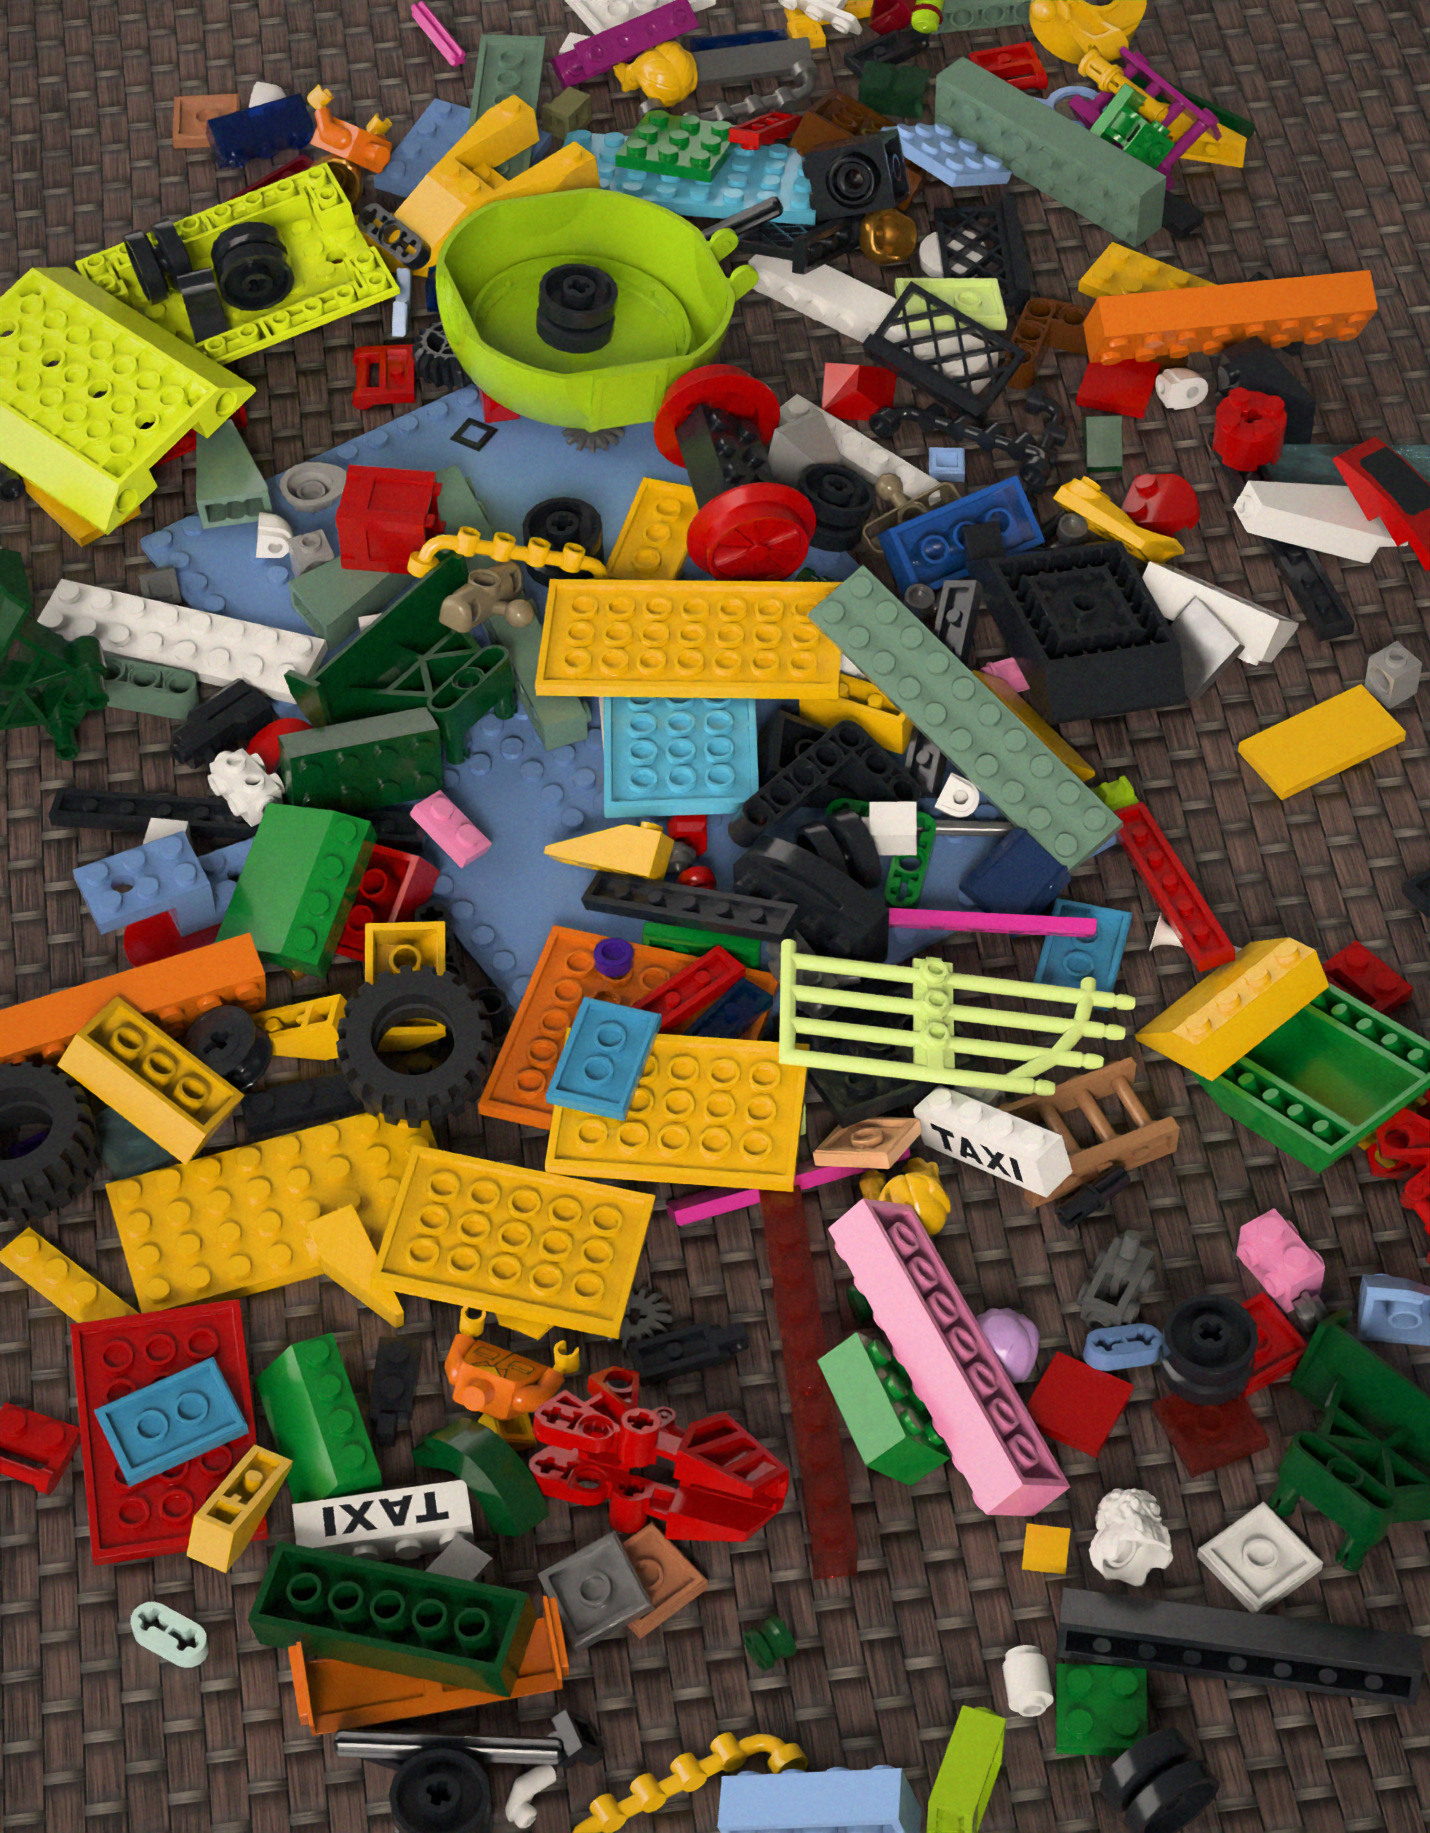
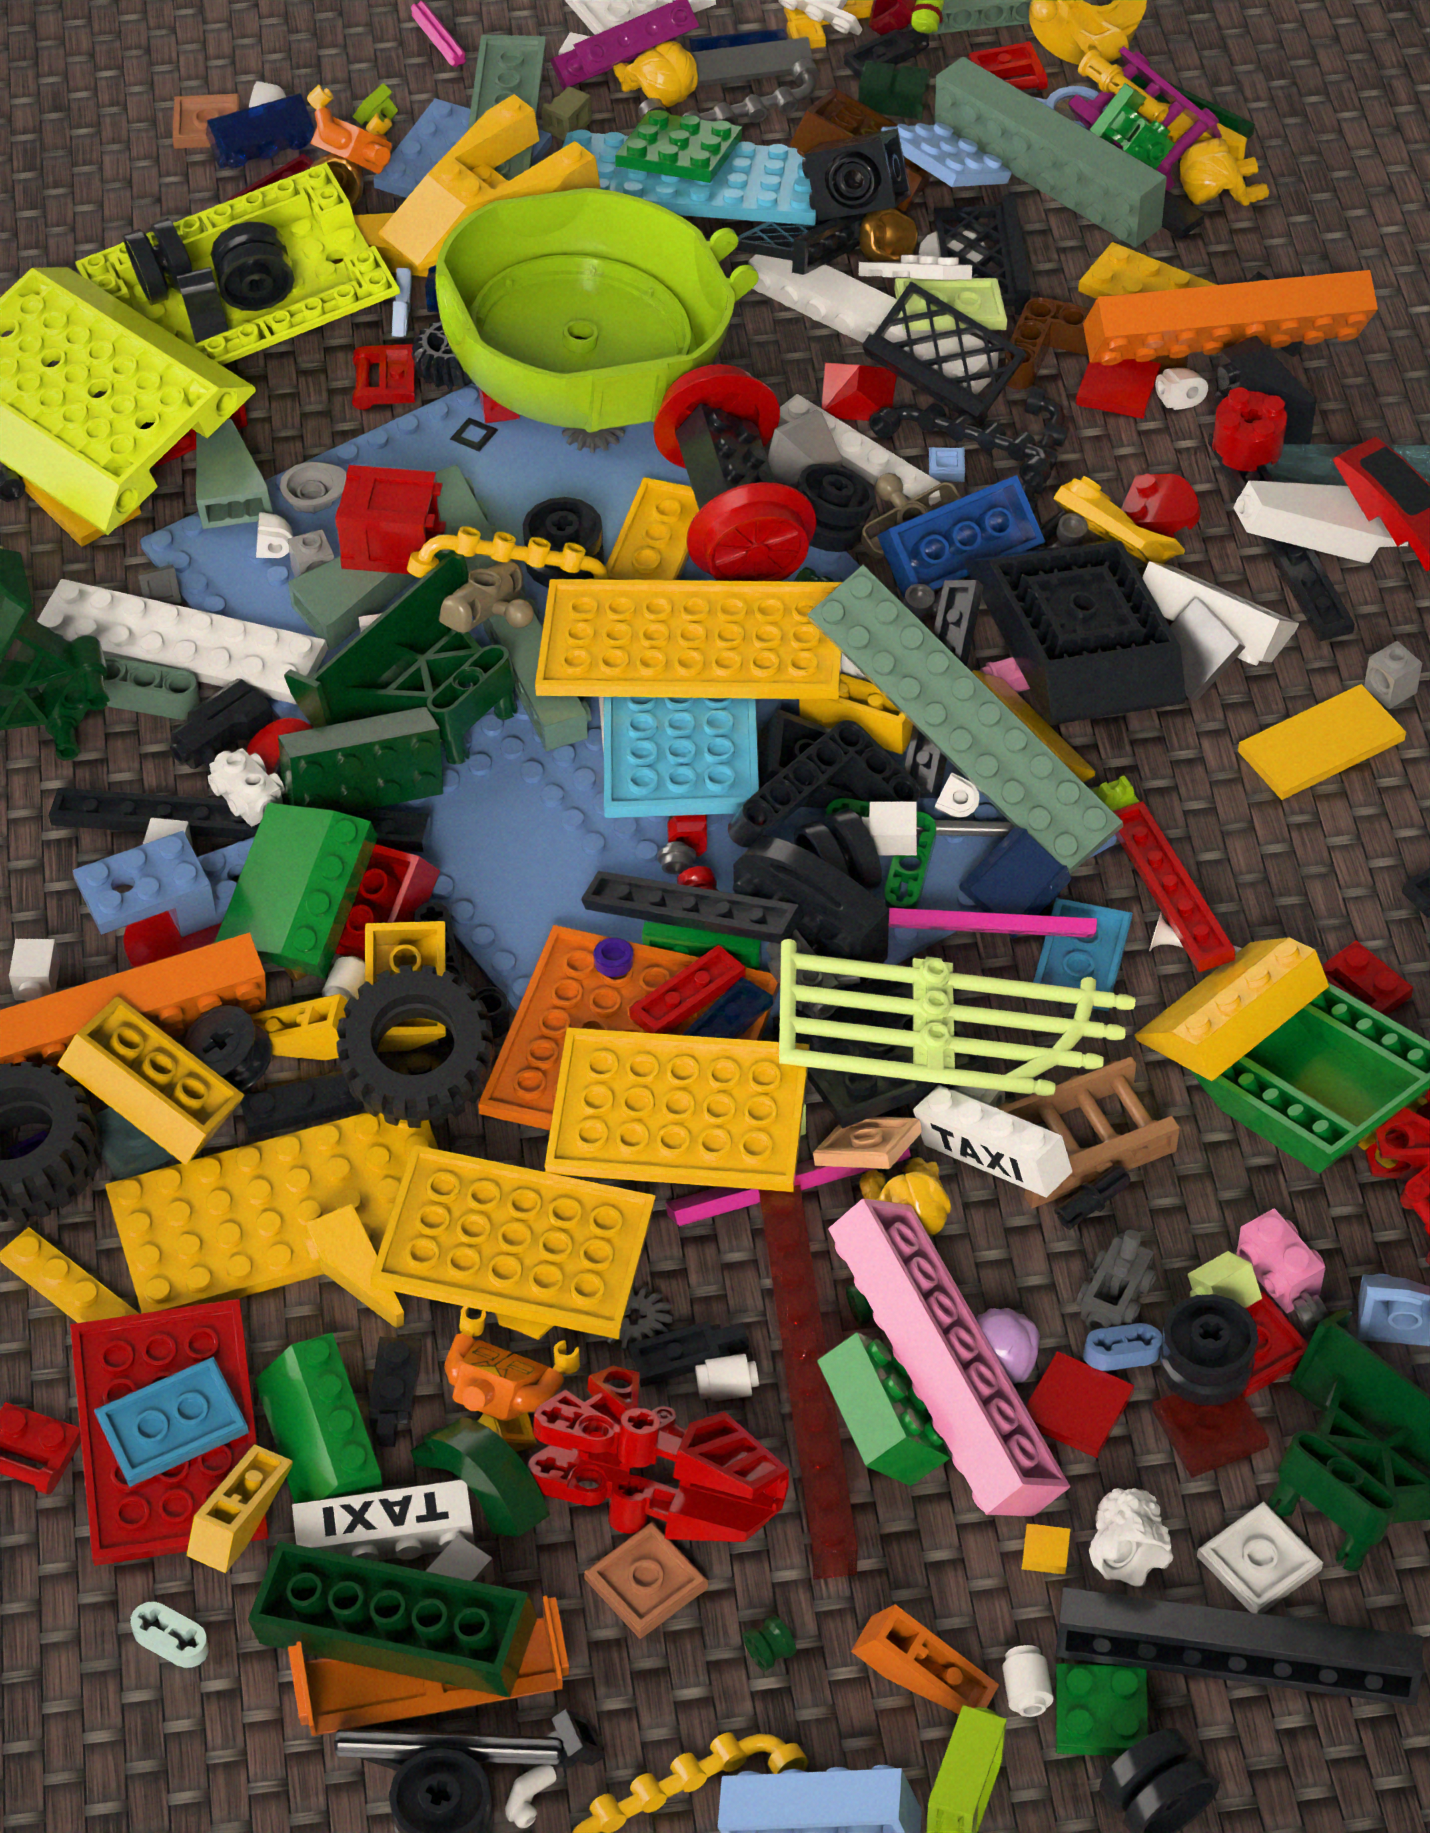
black beam [358,203,431,270] -> none
bright pink plate [410,790,492,869] -> none
black wheel [536,264,618,354] -> none
flat silver tile [537,1531,655,1653] -> none
yellow slope [544,822,674,882] -> none
dark azure tile [546,997,662,1121] -> none
black axle [701,197,784,241] -> none
red plate [728,111,802,150] -> none
black tile [960,521,1005,560] -> none
dark green slope [1081,416,1123,472] -> none
none -> white brick [9,939,60,1001]
none -> white brick [322,956,365,1001]
none -> lime tile [352,83,398,125]
none -> white brick [695,1354,759,1402]
none -> orange slope [851,1604,999,1714]
none -> white wing [859,255,972,280]
none -> yellow hair [1180,138,1269,206]
none -> yellowish green brick [1188,1251,1262,1308]

